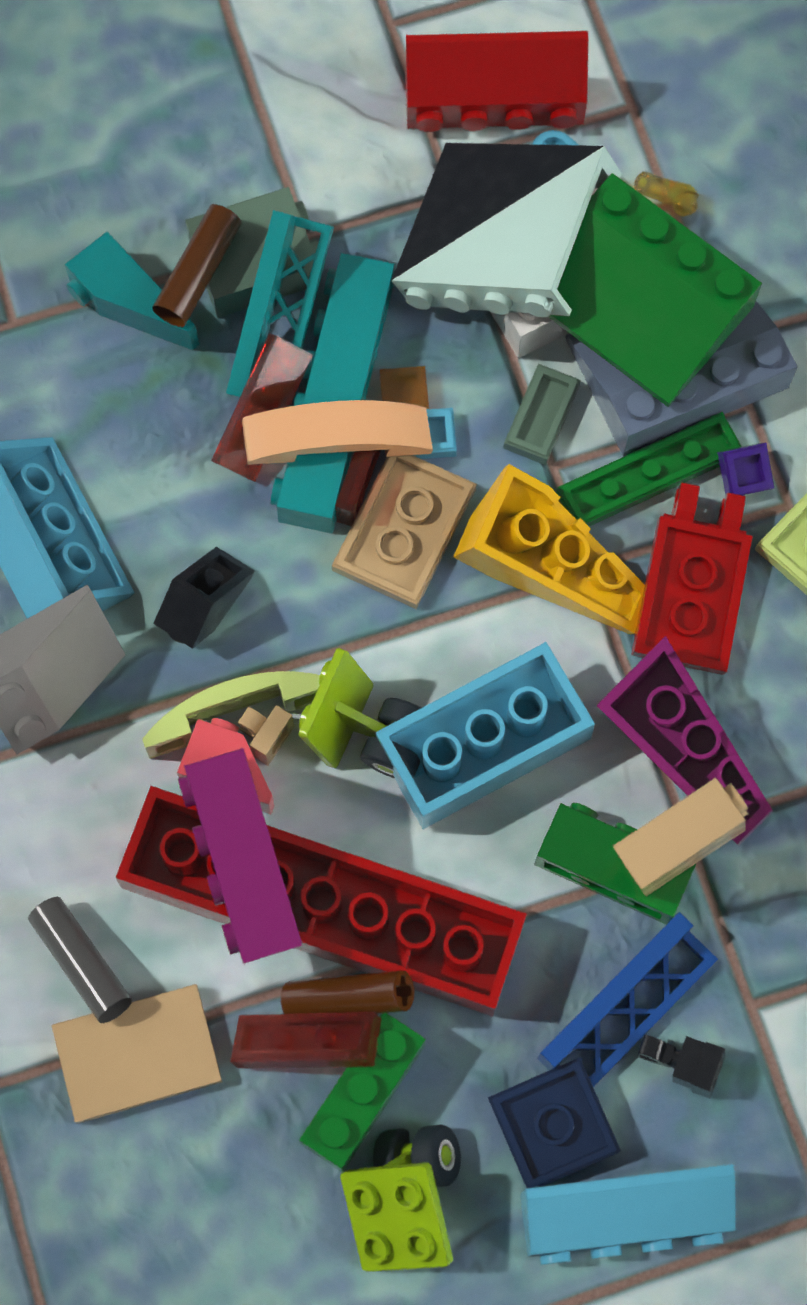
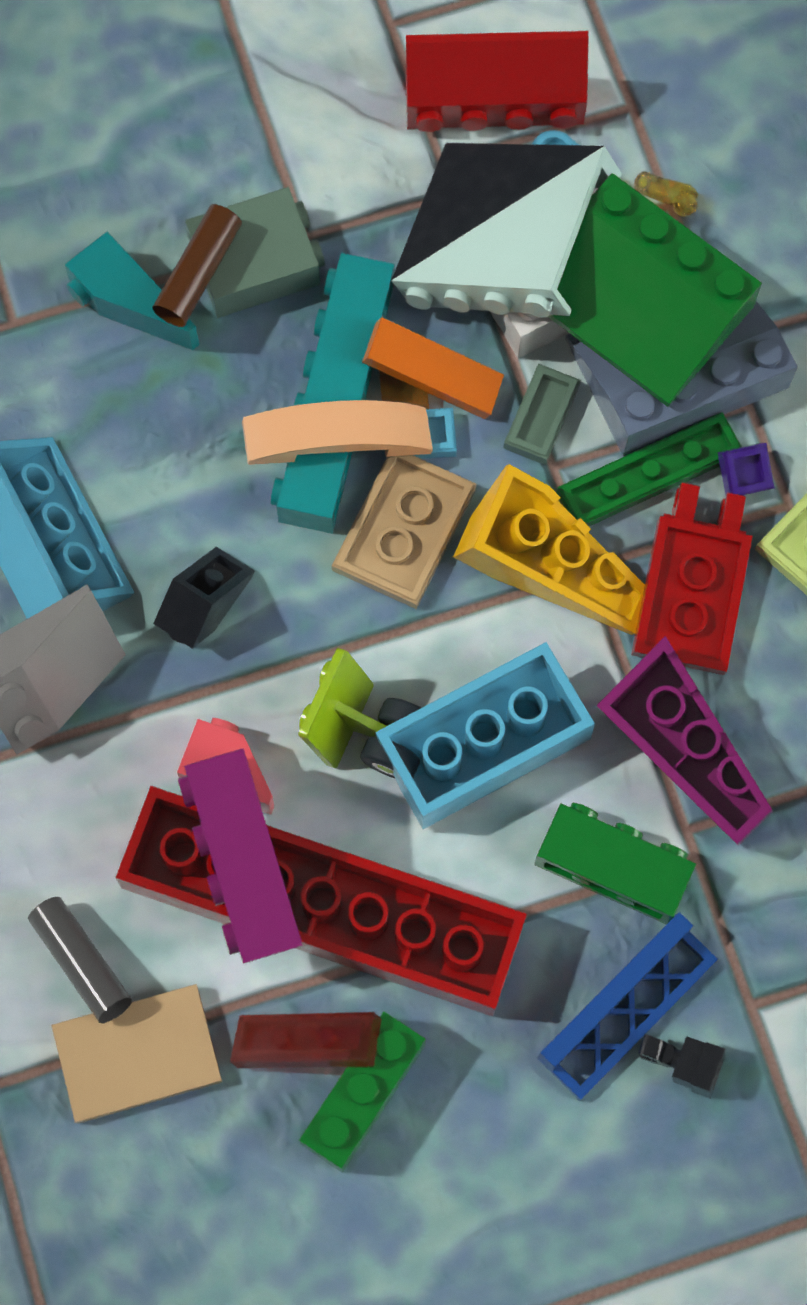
yellowish green slope [142,671,320,759] -> none
clear red tile [211,333,313,482] -> none
teal fence [226,210,334,407] -> none
tan tile [238,705,294,766] -> none
reddish brown piece [280,970,414,1021] -> none
clear red tile [335,450,381,526] -> none
lime plate [340,1125,461,1272] -> none
dark blue tile [488,1057,621,1188] -> none
medium azure slope [520,1164,736,1265] -> none
tan brick [613,778,748,896] -> none
none -> orange tile [362,317,504,419]

